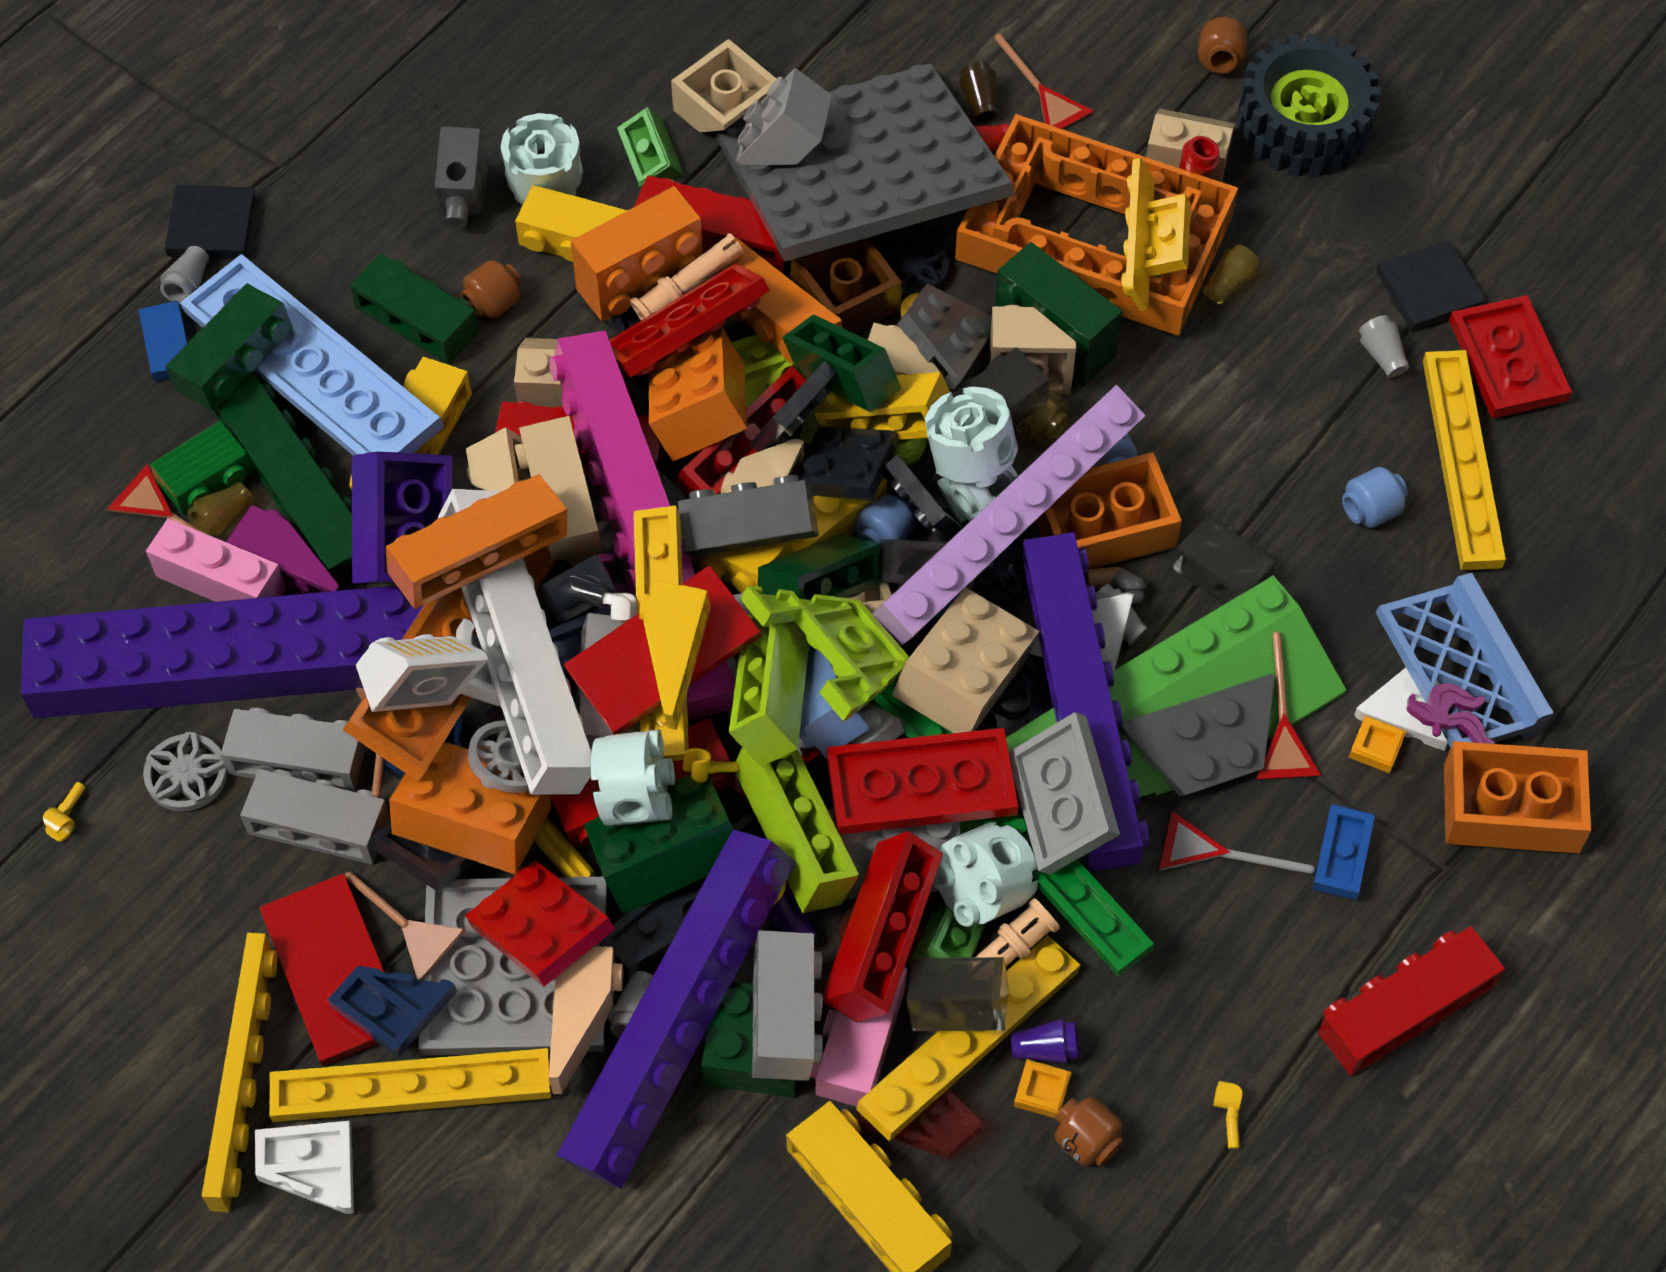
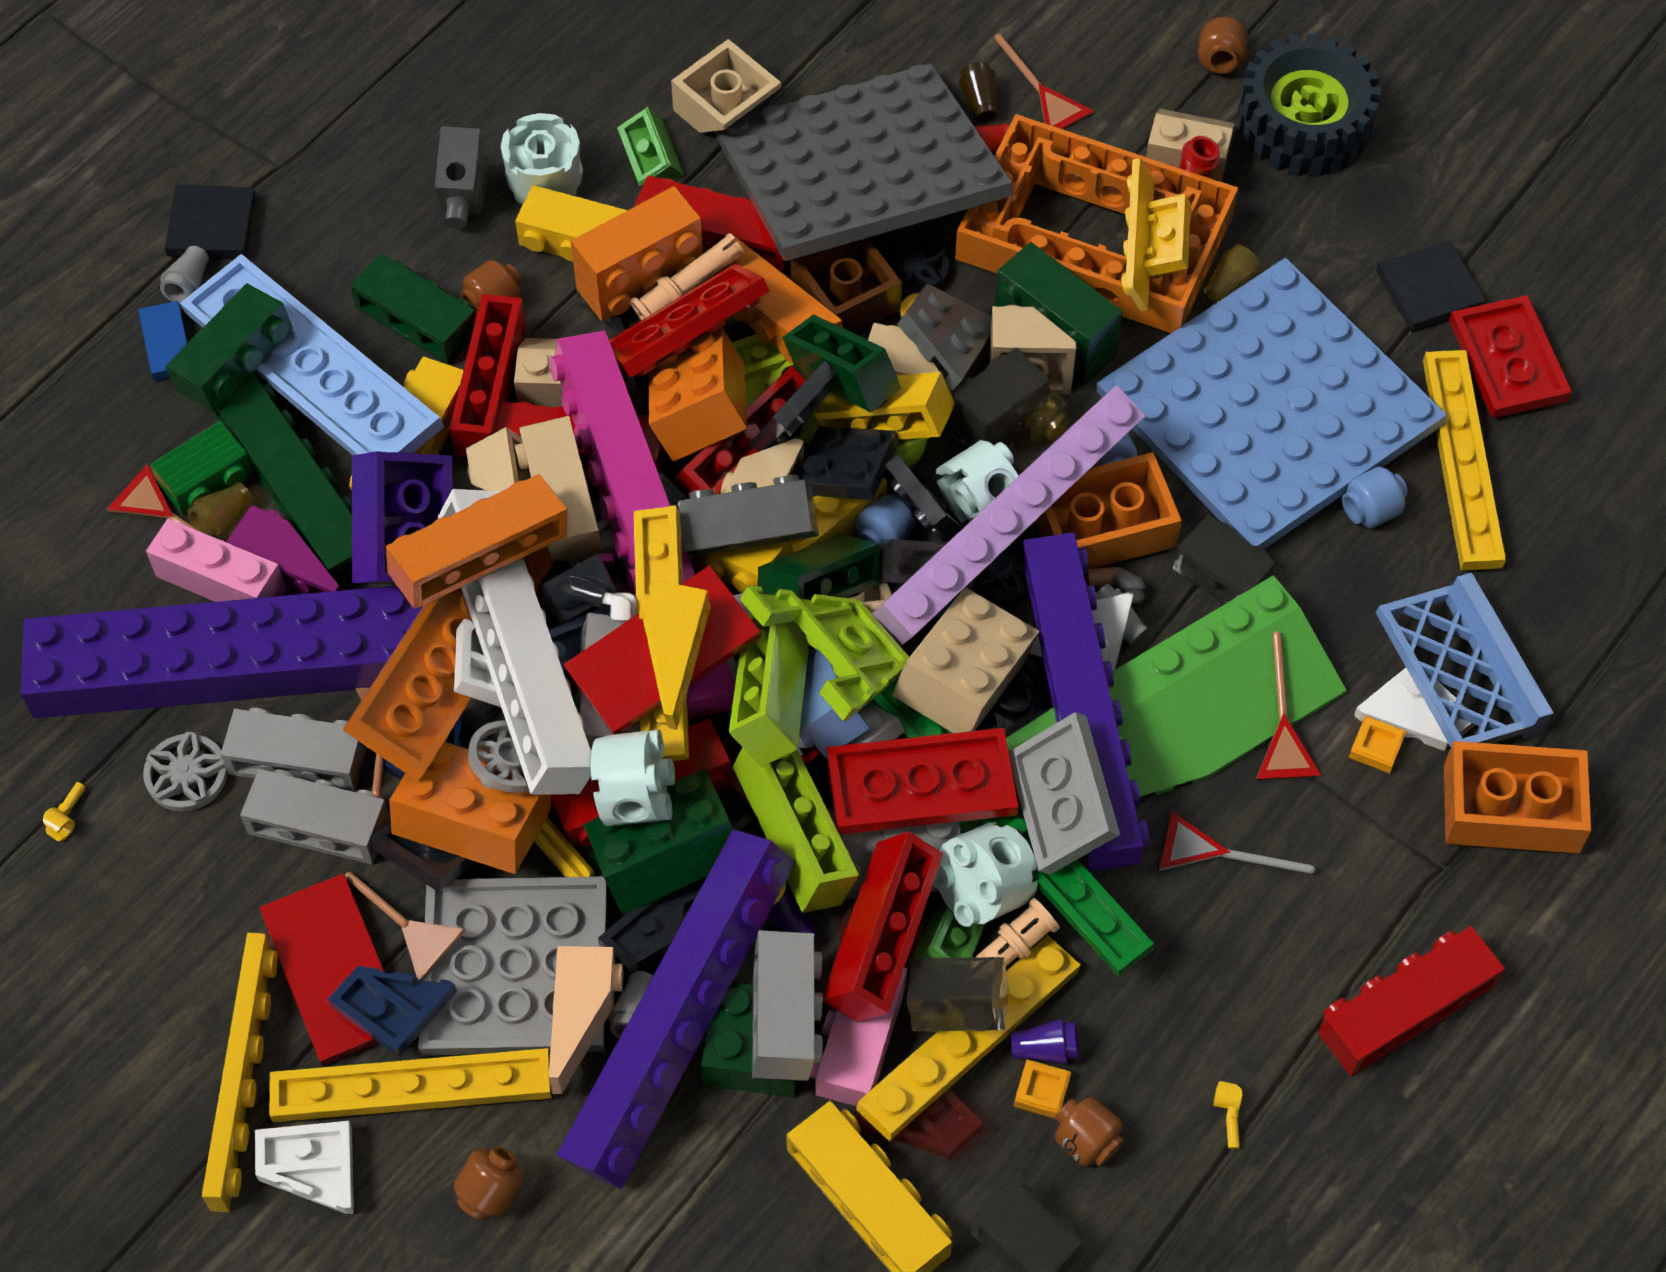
white slope [356,634,488,712] -> none
red plate [465,860,615,987] -> none
yellow hand [682,748,739,783] -> none
light grey slope [736,68,832,165] -> none
light aqua brick [925,387,1018,488] -> none
dark grey wing [1117,674,1274,796] -> none
blue plate [1312,804,1375,900] -> none
light grey cone [1359,315,1410,378] -> none
magenta piece [1406,683,1495,744] -> none
none -> red brick [449,294,527,457]
none -> dark orange head [453,1146,524,1220]
none -> medium blue plate [1097,257,1447,556]

